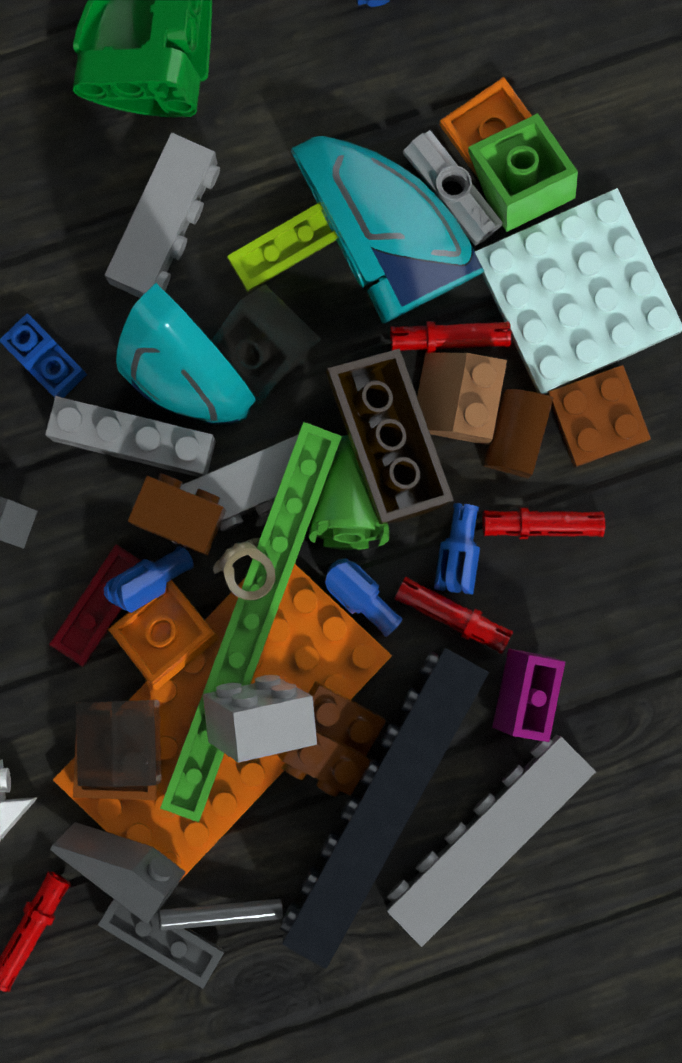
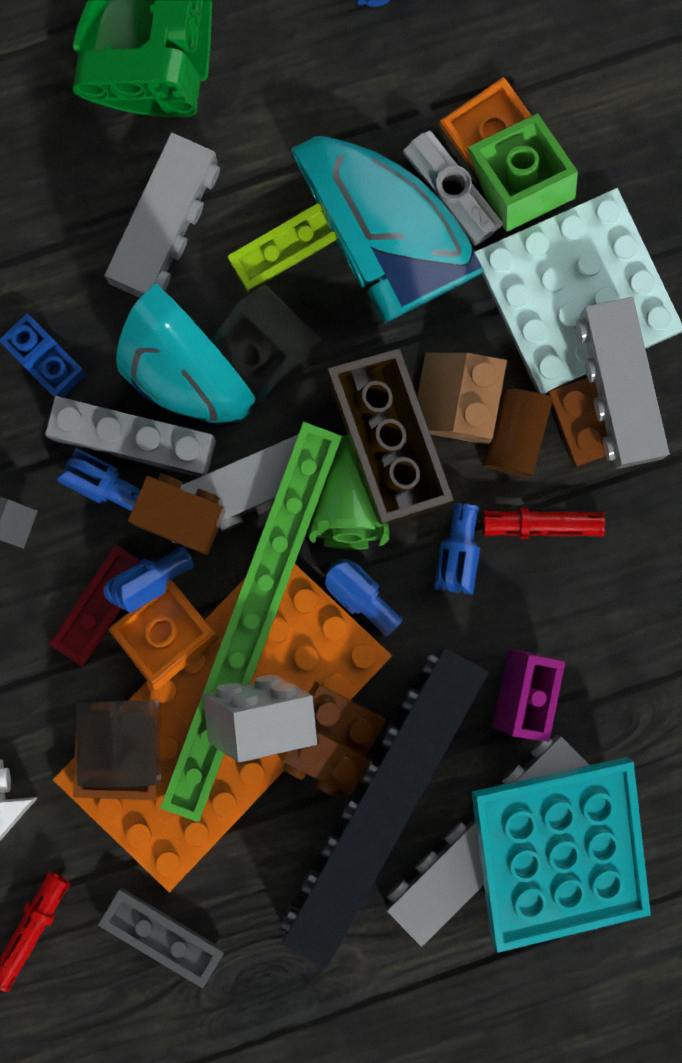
dark grey slope [50,822,185,924] -> none
dark grey piece [158,899,283,931] -> none
dark tan piece [213,538,275,600] -> none
red pin [390,321,511,353] -> none
red pin [394,577,513,654] -> none
none -> blue arm [57,447,141,511]
none -> teal plate [472,757,651,953]
none -> light grey brick [576,296,670,469]

